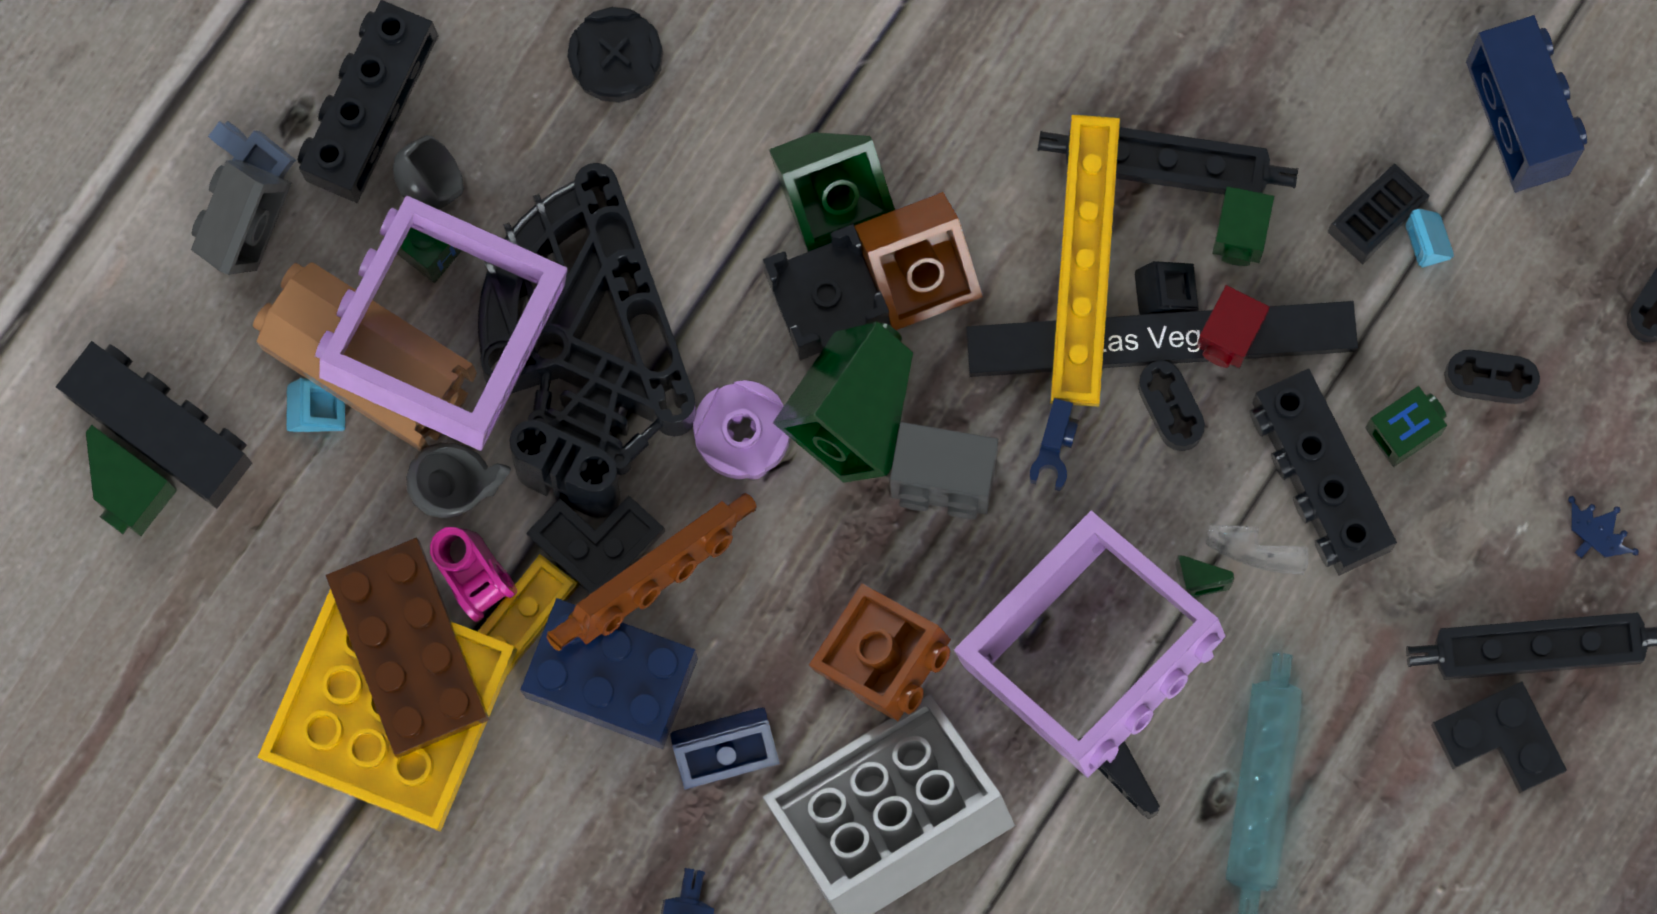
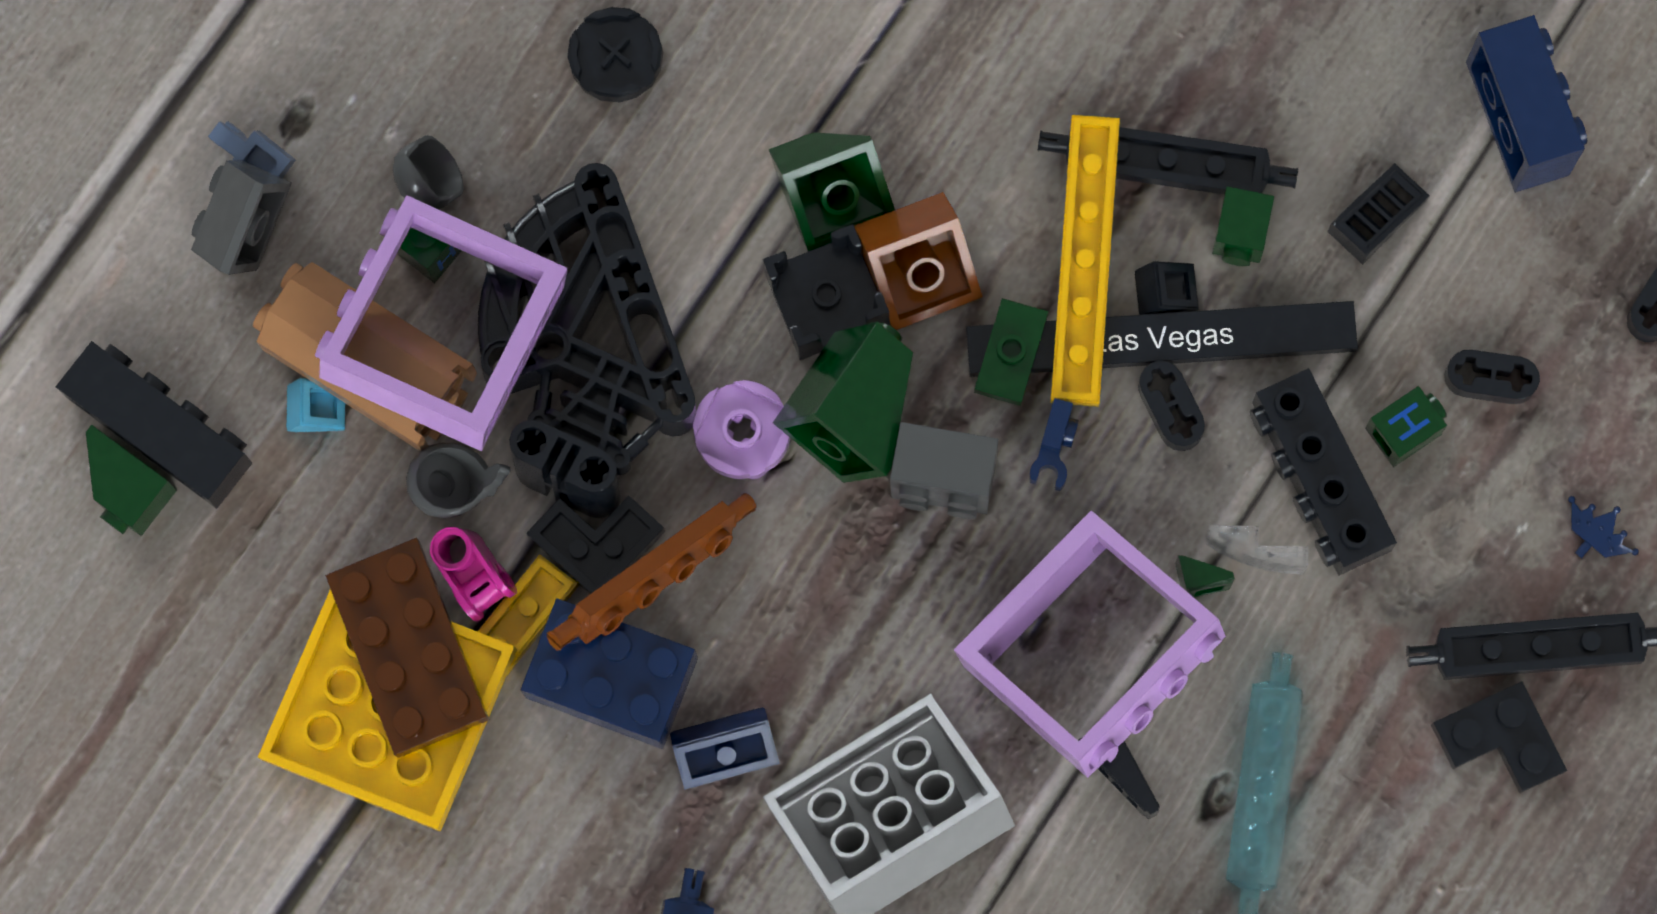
black brick [297,0,438,204] -> none
dark orange plate [809,583,951,722] -> none
dark red brick [1196,285,1270,369] -> none
medium azure slope [1405,209,1454,268] -> none
none -> dark green plate [974,298,1049,406]

